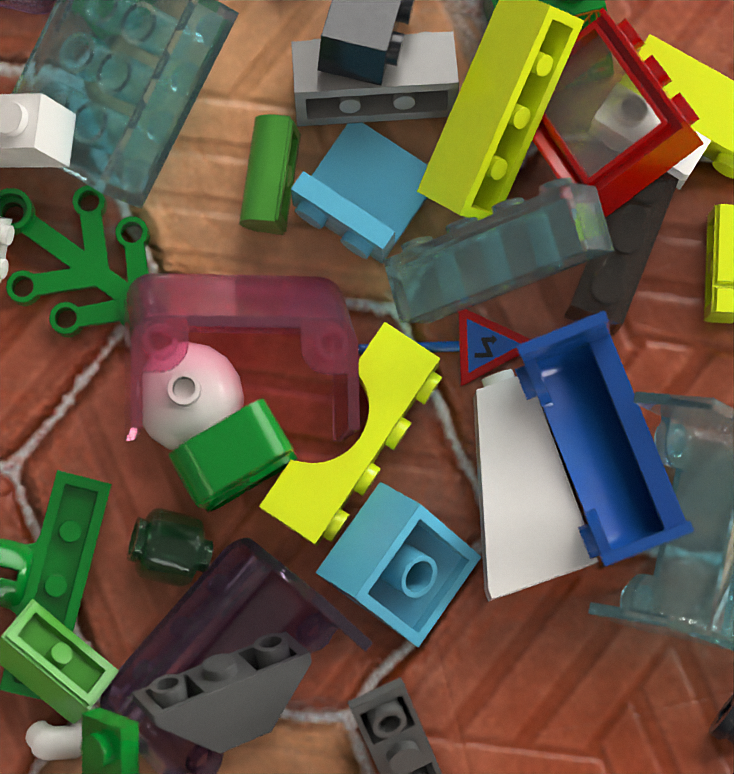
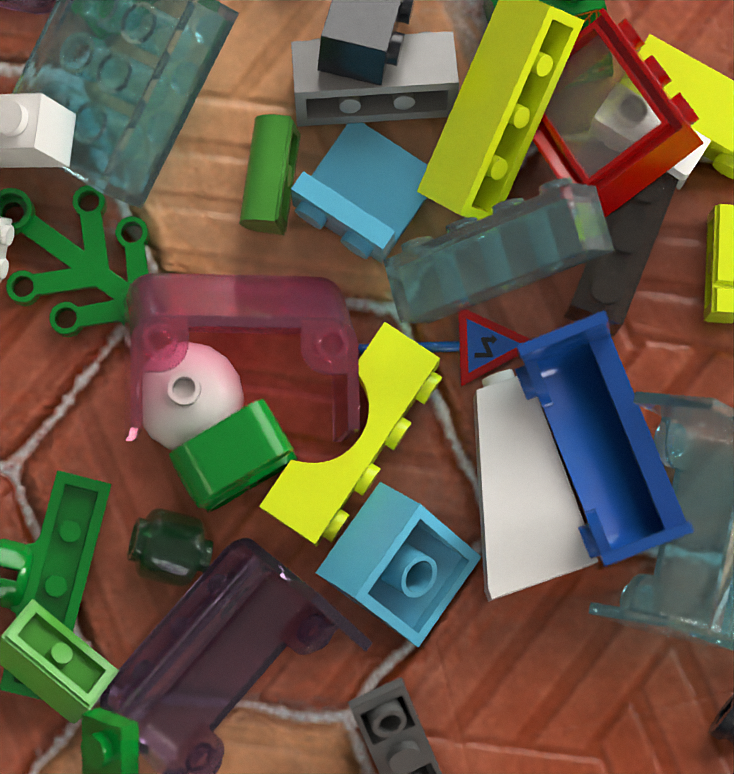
white arm [25,704,98,761] -> none
dark grey slope [132,631,312,753] -> none

